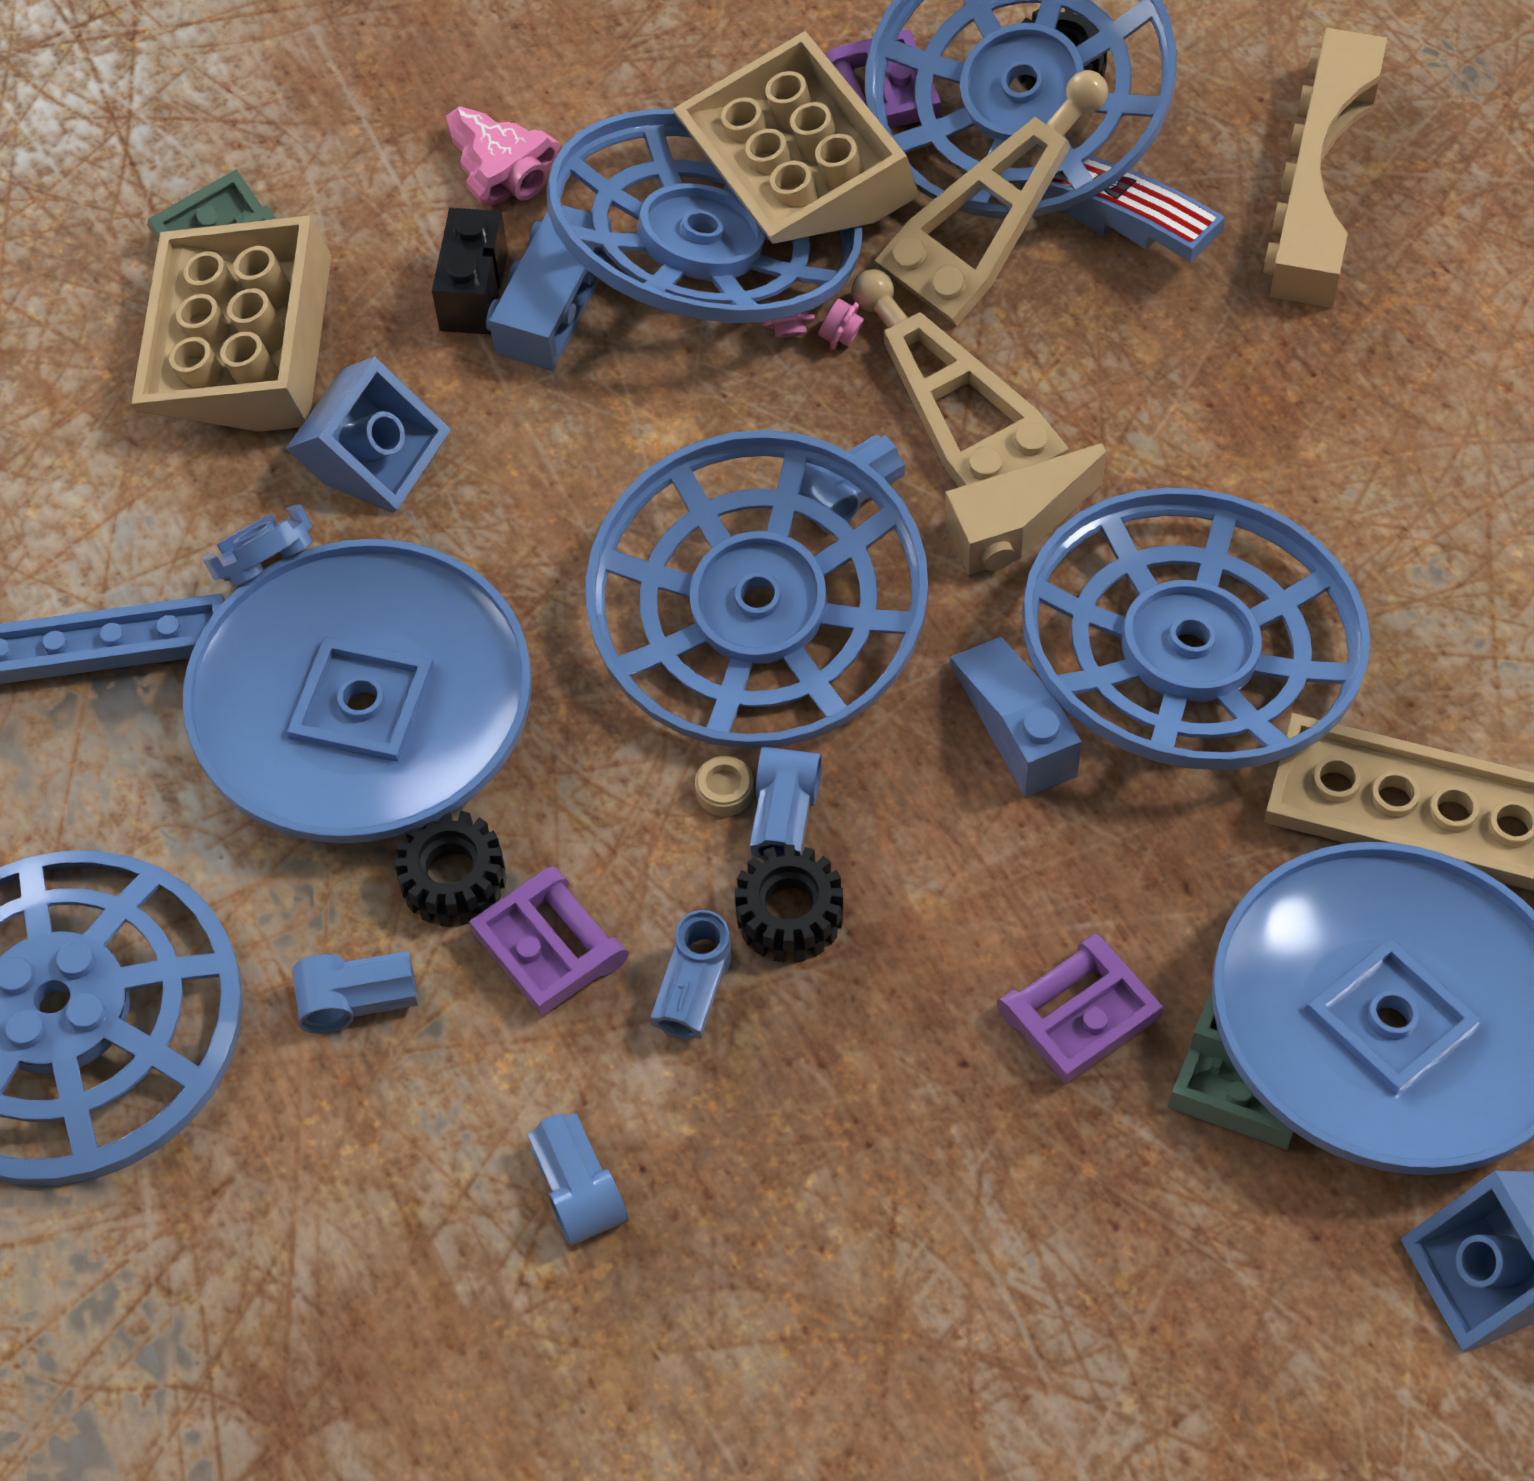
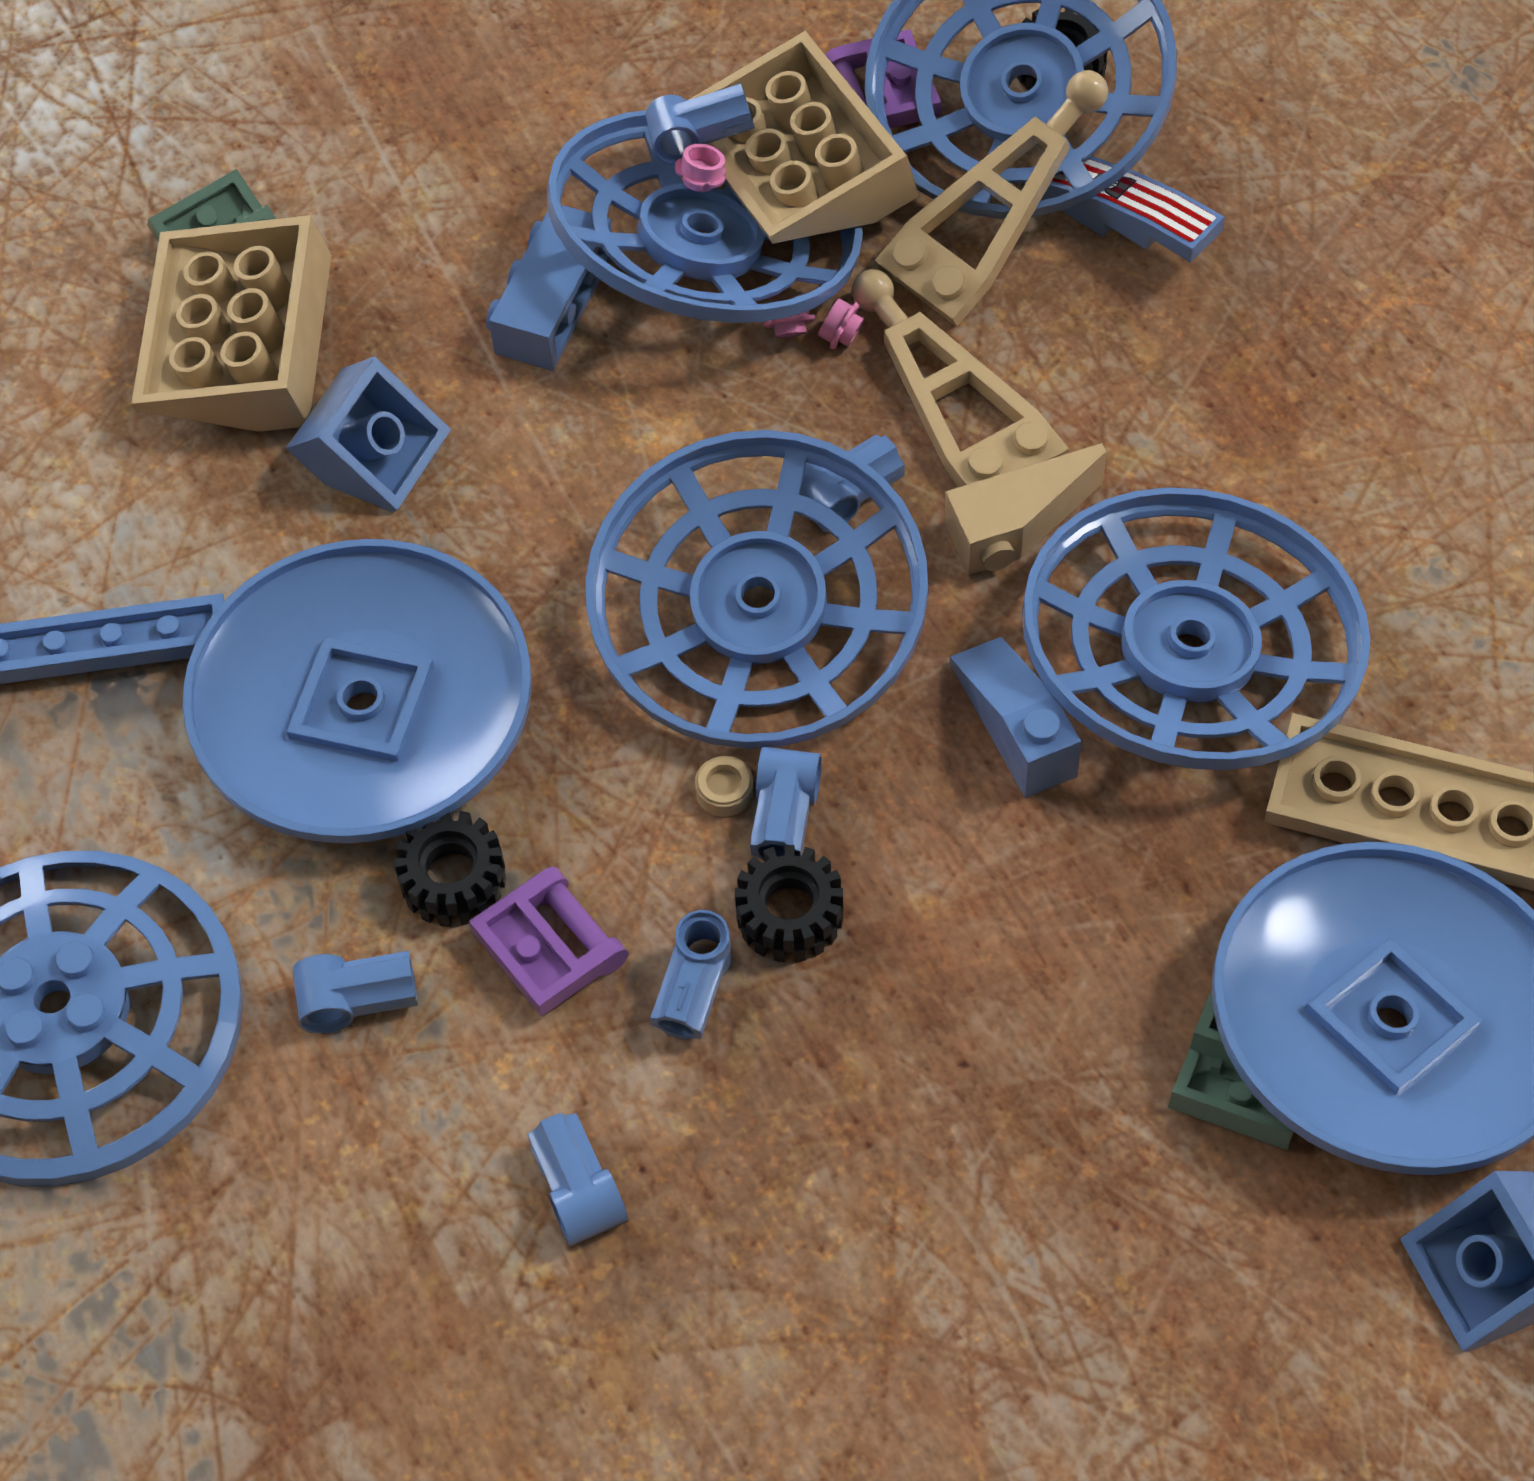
medium blue plate [202,504,313,586] -> none
black piece [432,208,508,335] -> none
bright pink rock [446,106,561,207] -> none
medium lavender plate [997,934,1163,1085] -> none
tan arch [1263,28,1387,308] -> none
none -> medium blue piece [645,83,755,165]
none -> bright pink plate [675,144,726,192]

